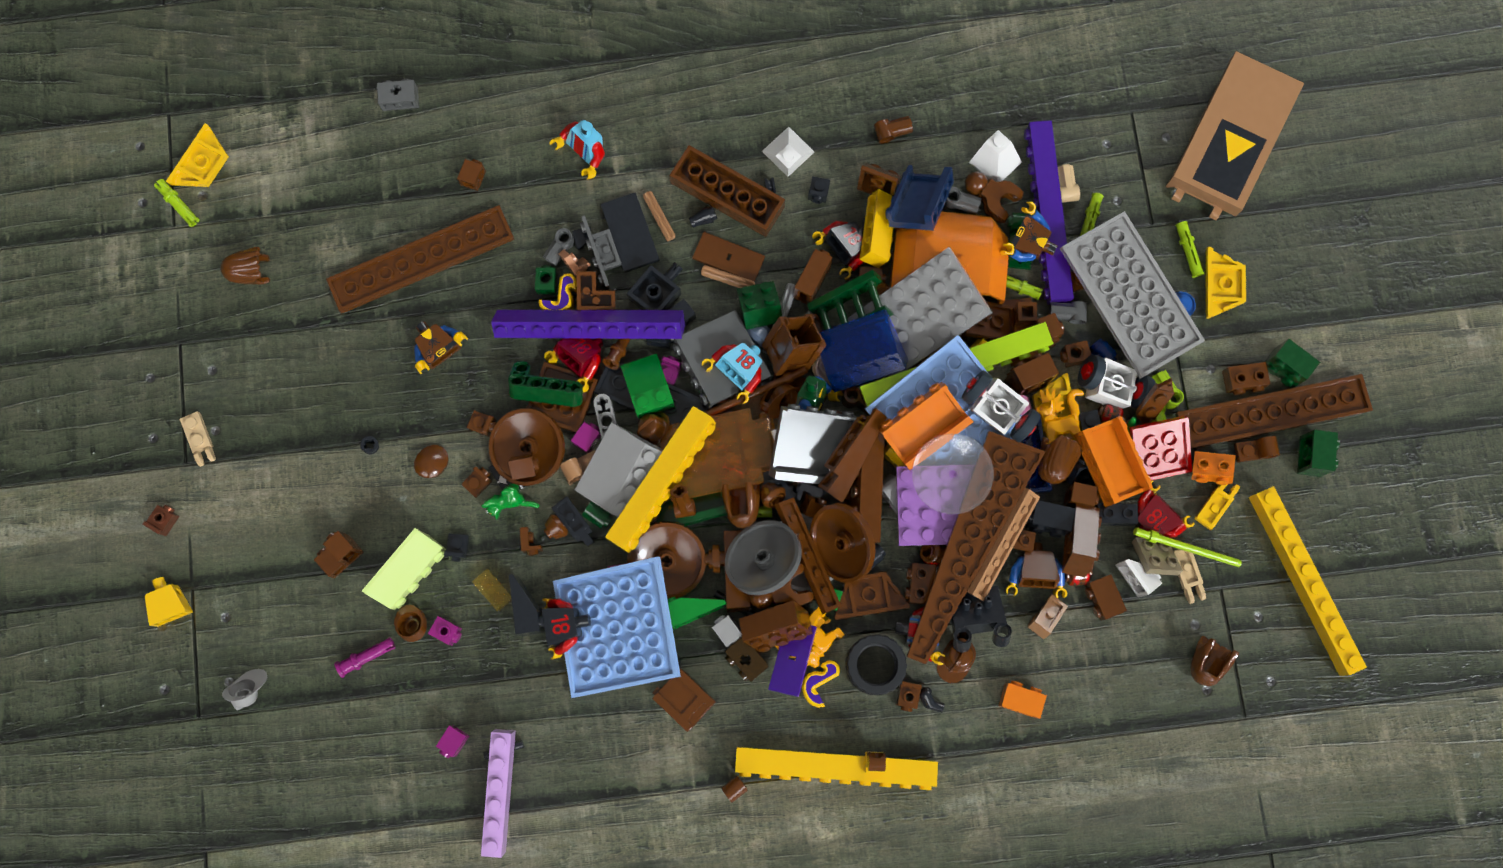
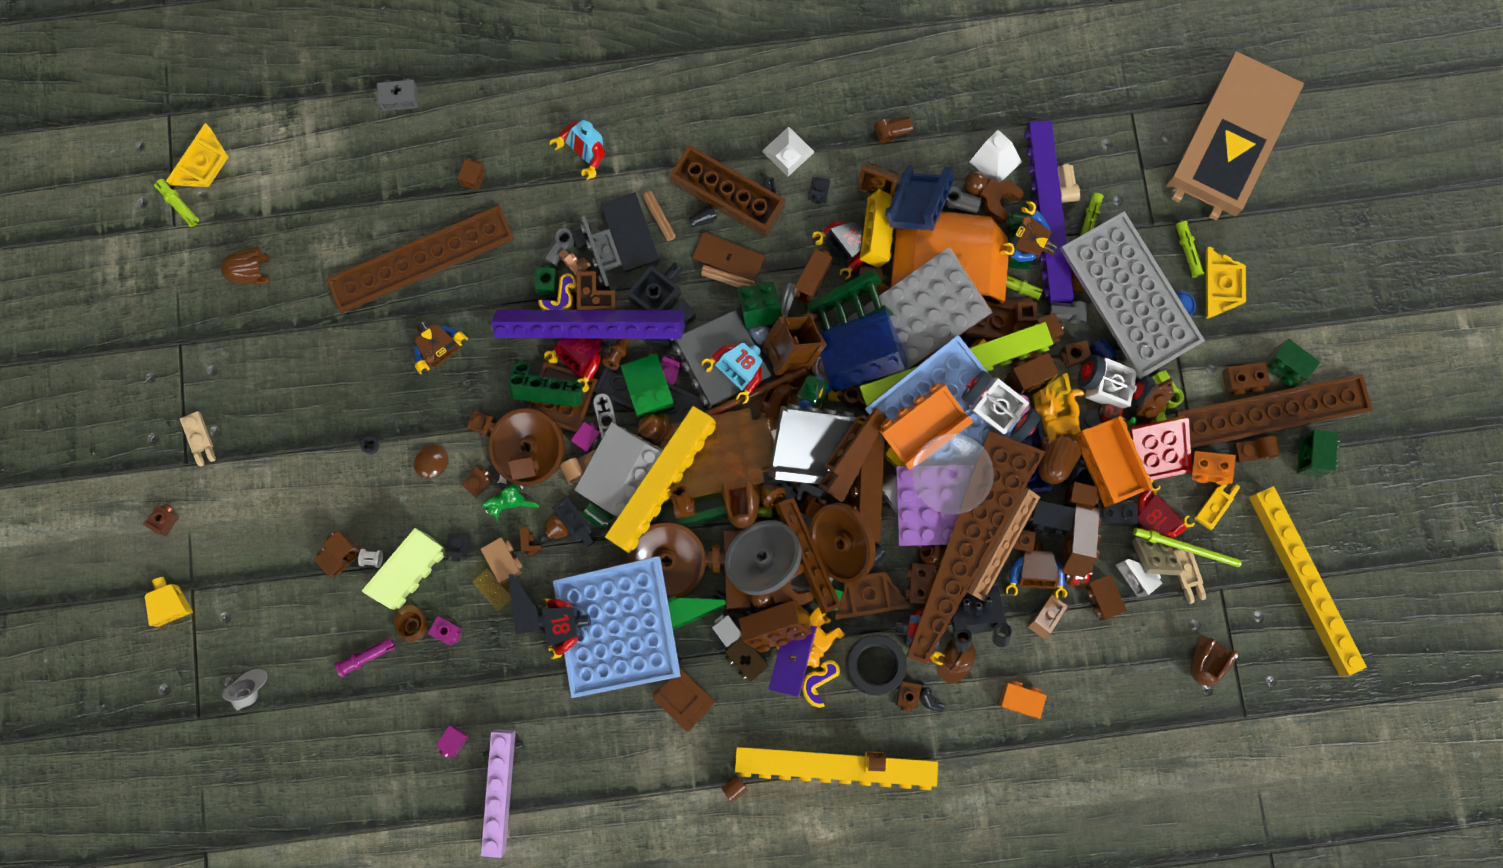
none -> white bush [358,549,383,568]
none -> medium nougat brick [481,538,523,584]

